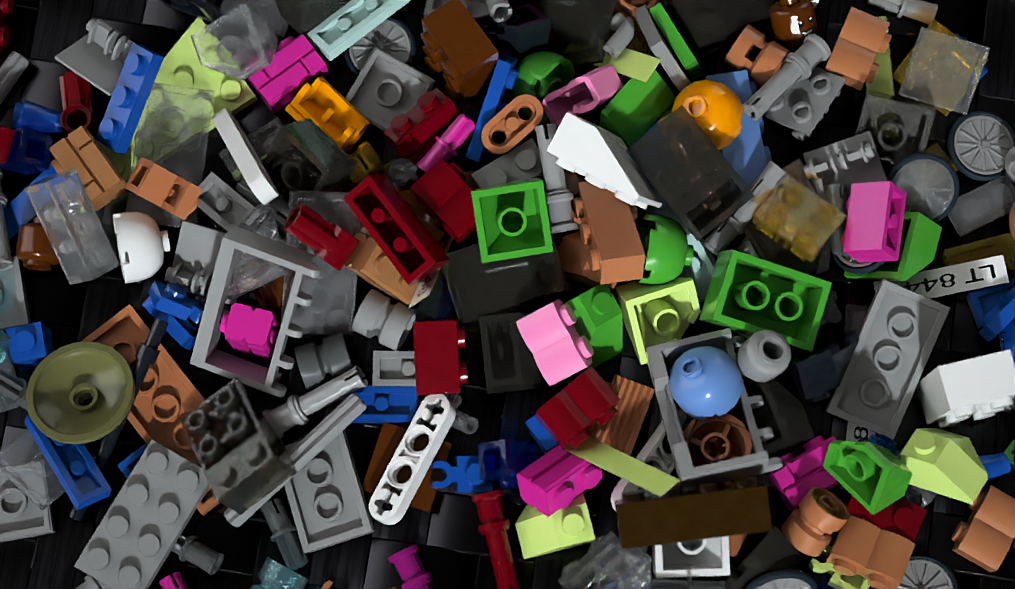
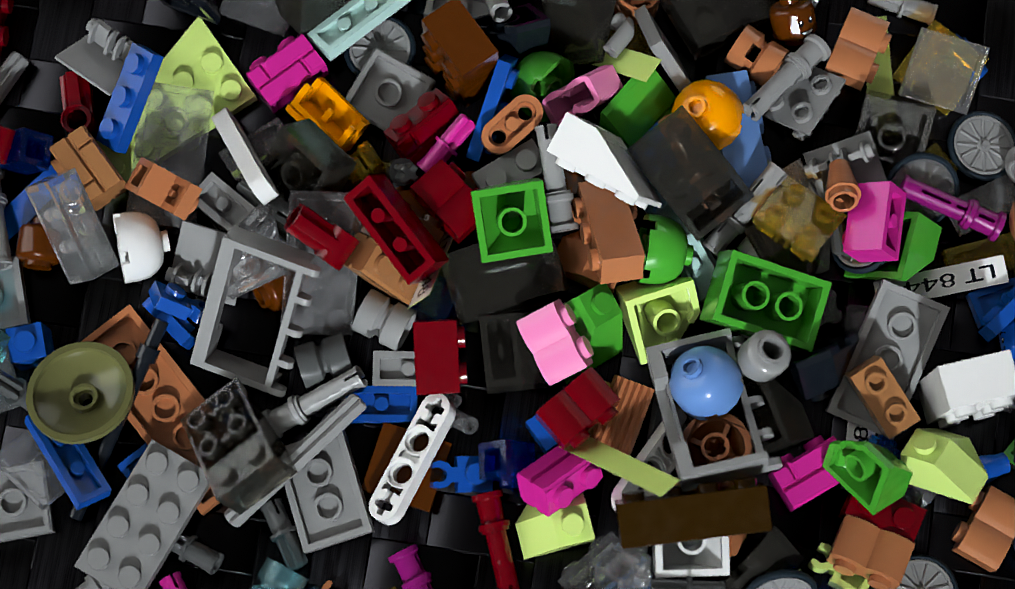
blue cone [12,100,64,134] -> none
clear slope [190,2,278,80] -> none
dark pink brick [220,303,280,361] -> none
bright green tile [649,2,704,80] -> none
nougat wheel [781,486,850,557] -> none
none -> nougat cone [825,159,861,212]
none -> medium nougat brick [845,355,921,439]
none -> magenta pin [899,174,1007,242]

